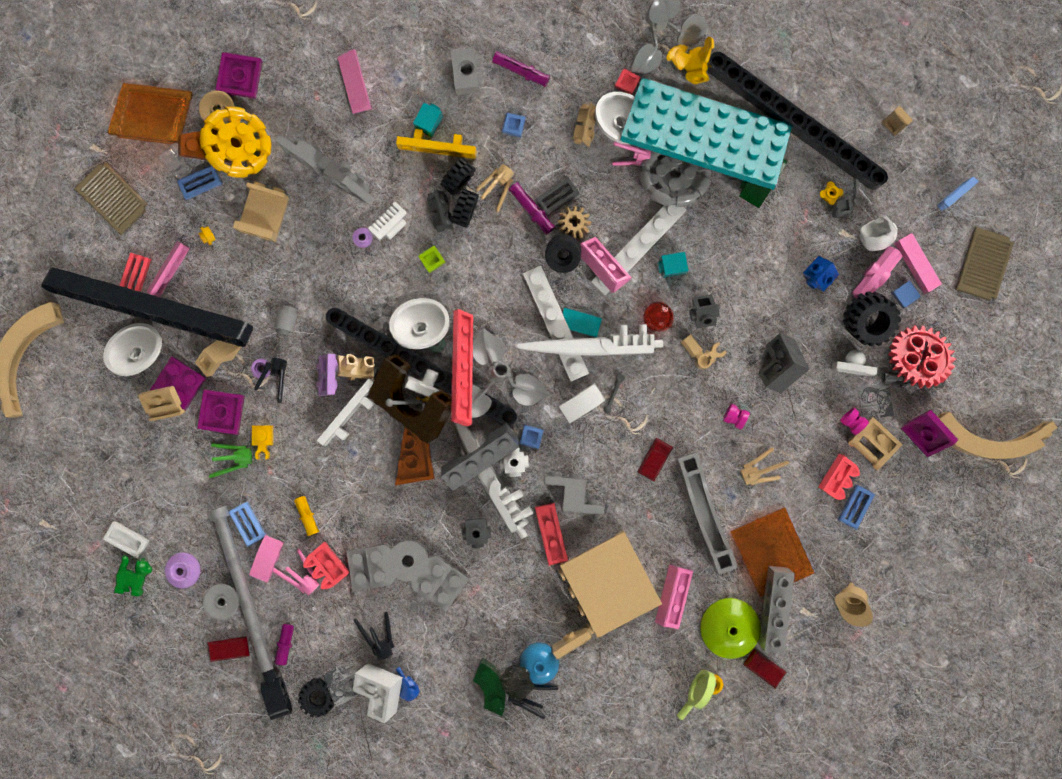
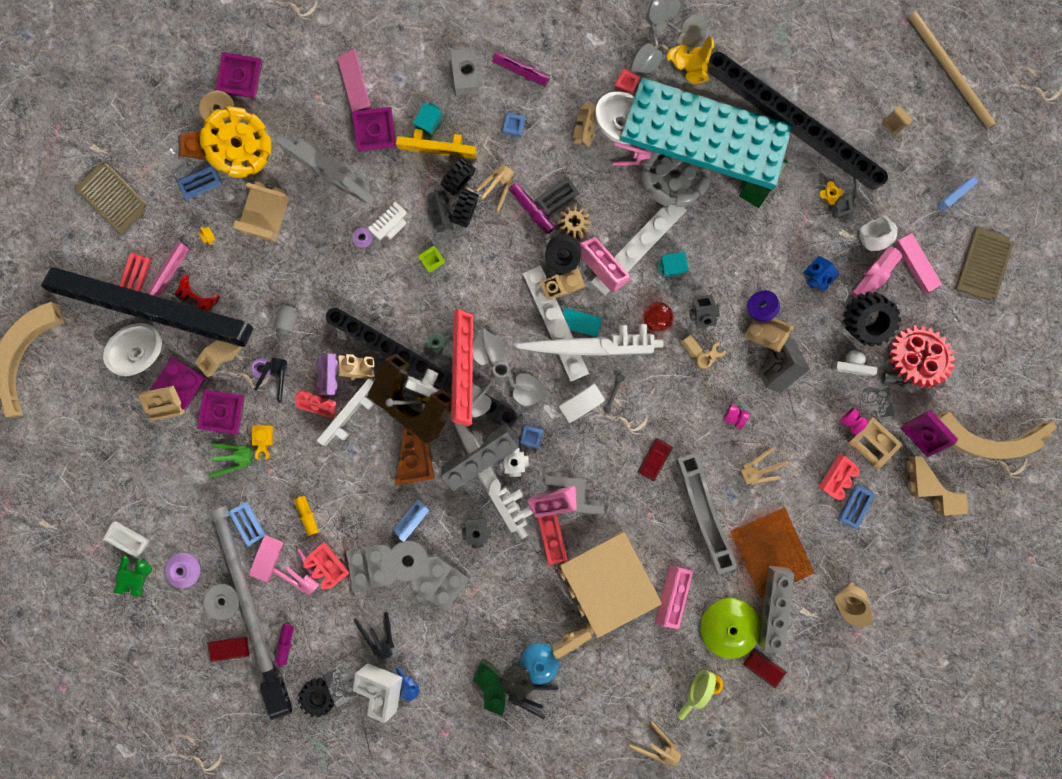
clear orange piece [107,83,193,144] -> none
white dish [389,298,450,349] -> none
medium blue tile [891,281,921,308] -> none
none -> red piece [175,275,220,312]
none -> coral plate [295,391,336,419]
none -> magenta plate [352,107,397,152]
none -> light blue tile [393,500,429,542]
none -> bright pink slope [527,486,576,518]
none -> tan slope [540,268,586,301]
none -> tan plant [628,721,681,767]
none -> tan plate [744,318,794,352]
none -> dark purple piece [747,290,780,322]
none -> tan arch [906,456,968,515]
none -> tan piece [908,11,996,129]

